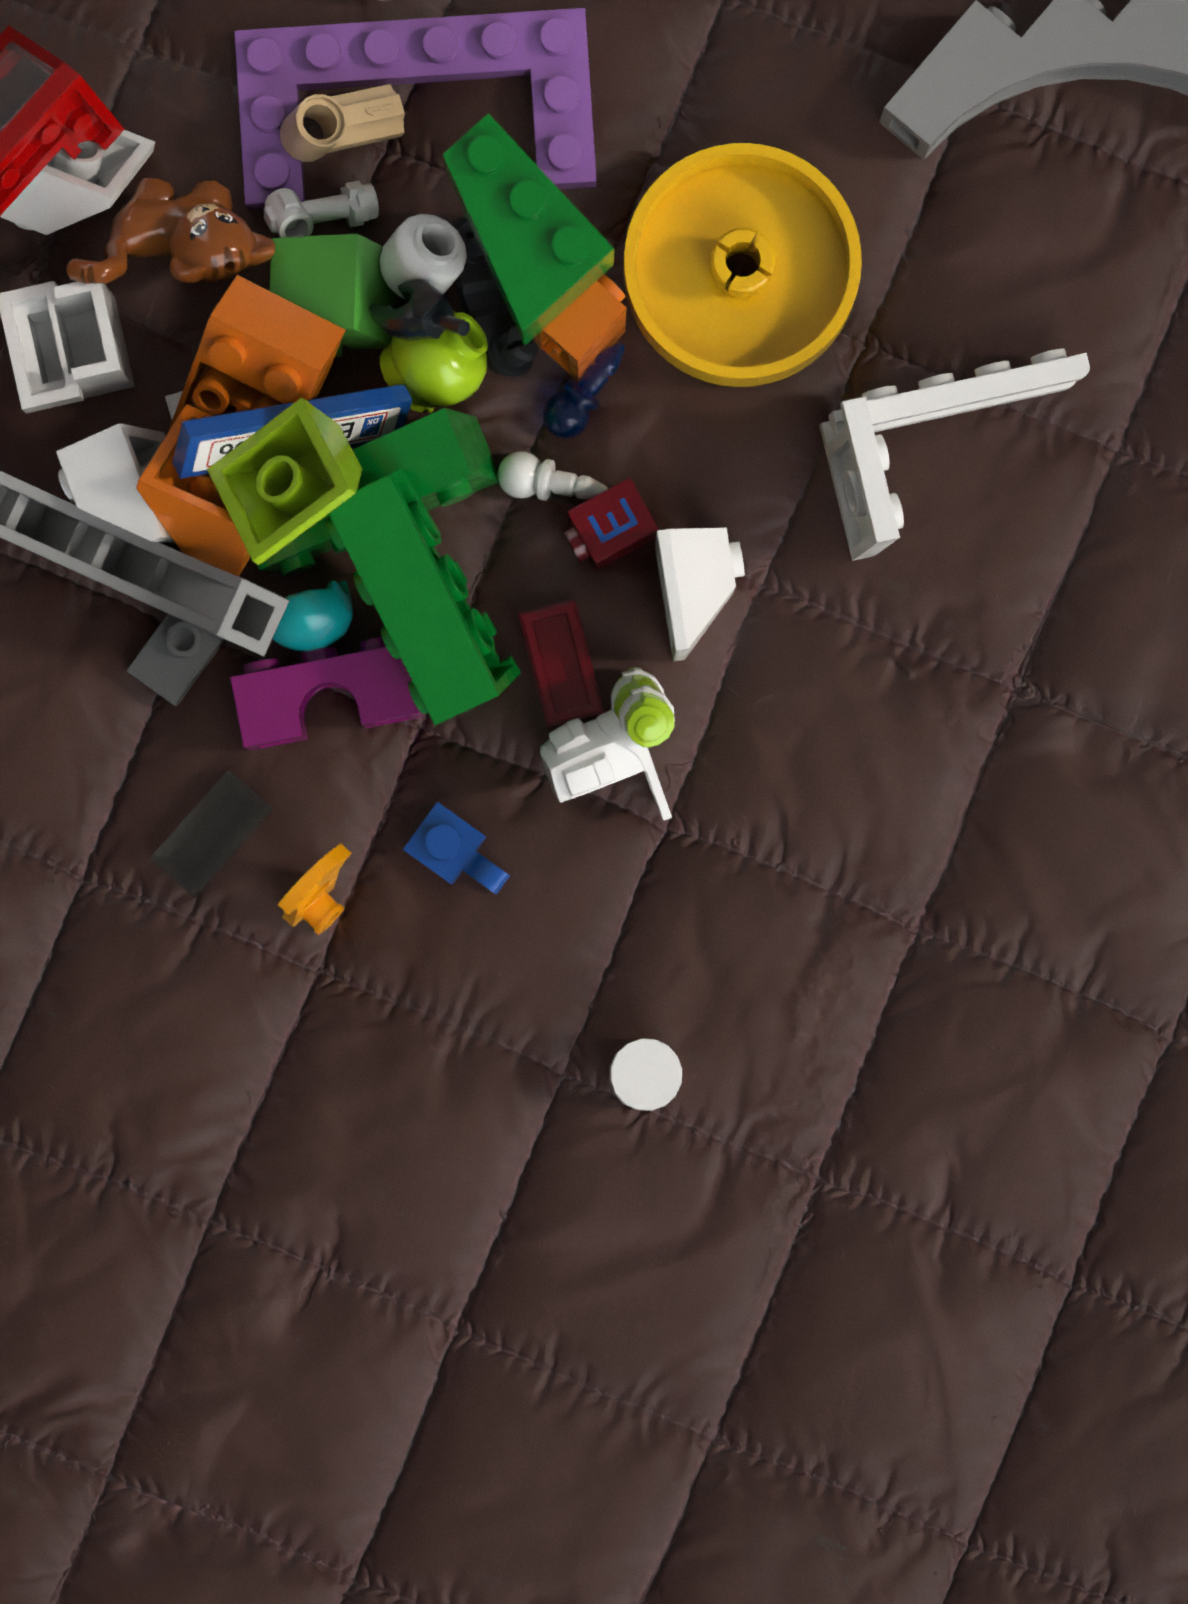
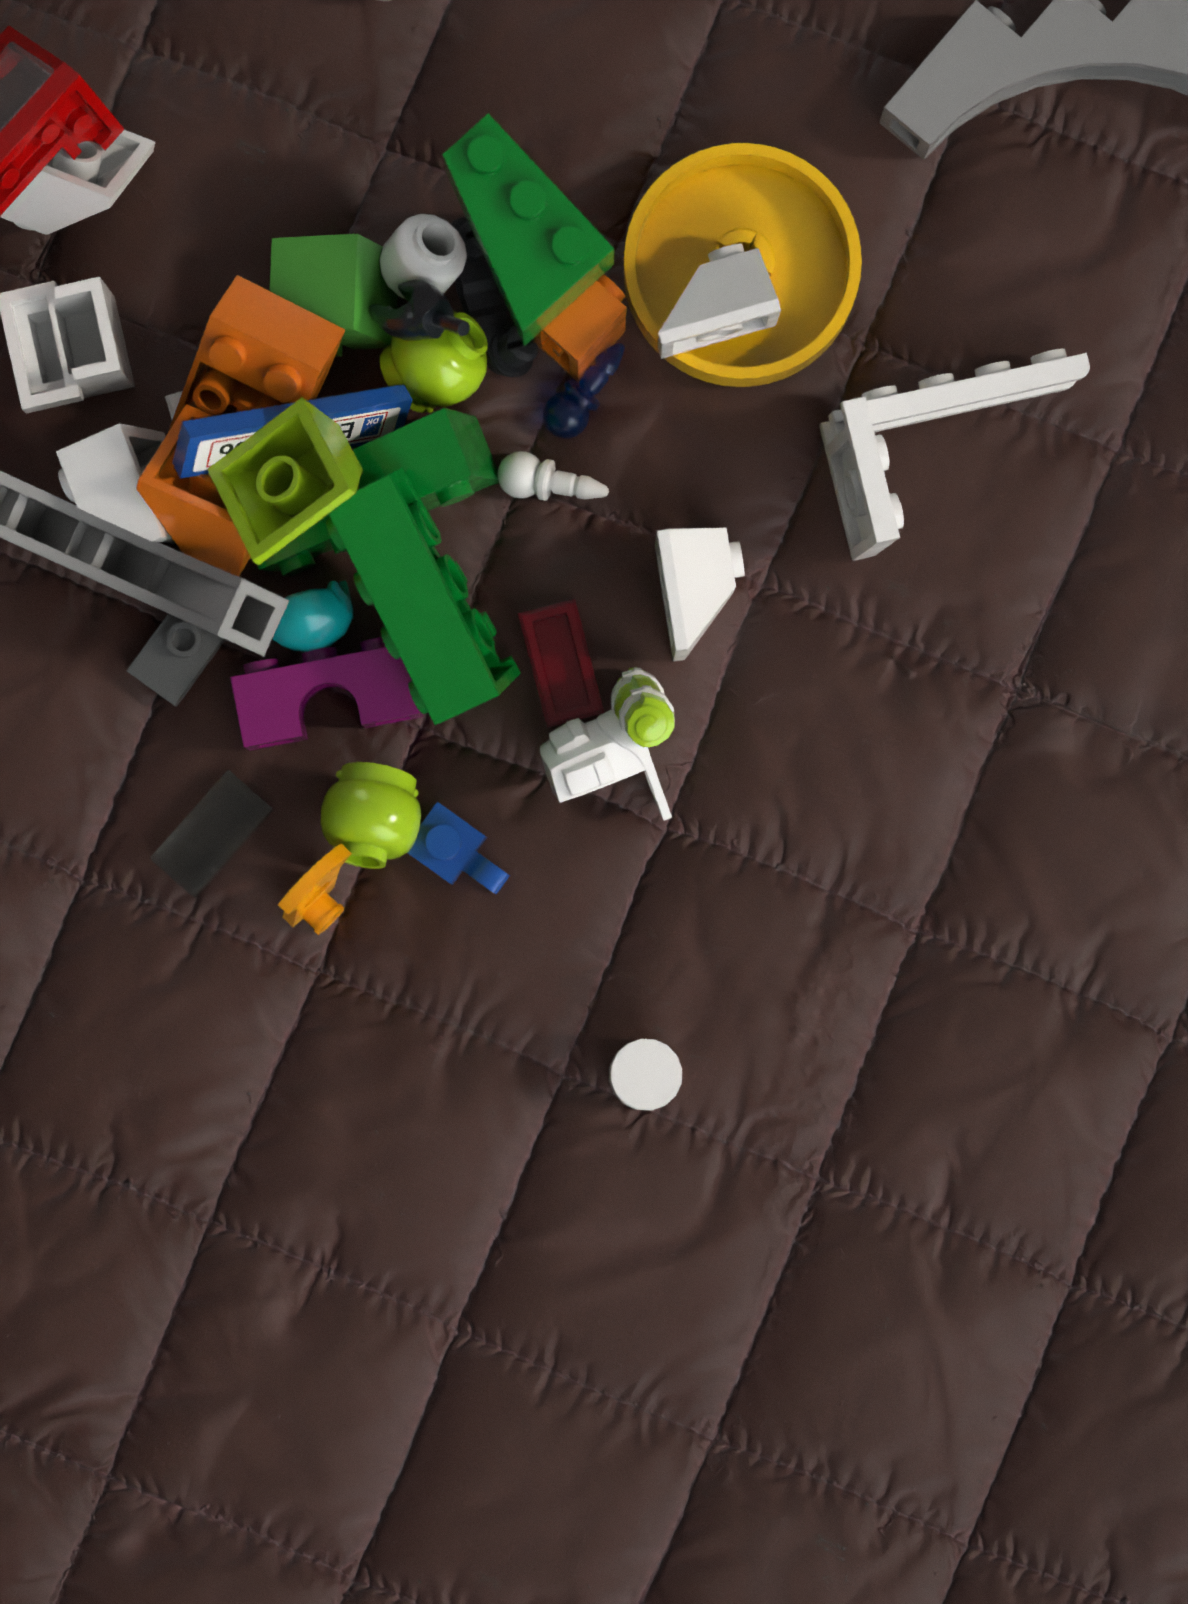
dark orange animal [66,178,276,284] -> none
medium lavender plate [234,8,597,210] -> none
white bar [264,181,379,238] -> none
tan piece [280,84,405,162] -> none
dark red brick [563,478,659,570] -> none
none -> lime piece [320,762,421,869]
none -> white slope [658,243,781,359]

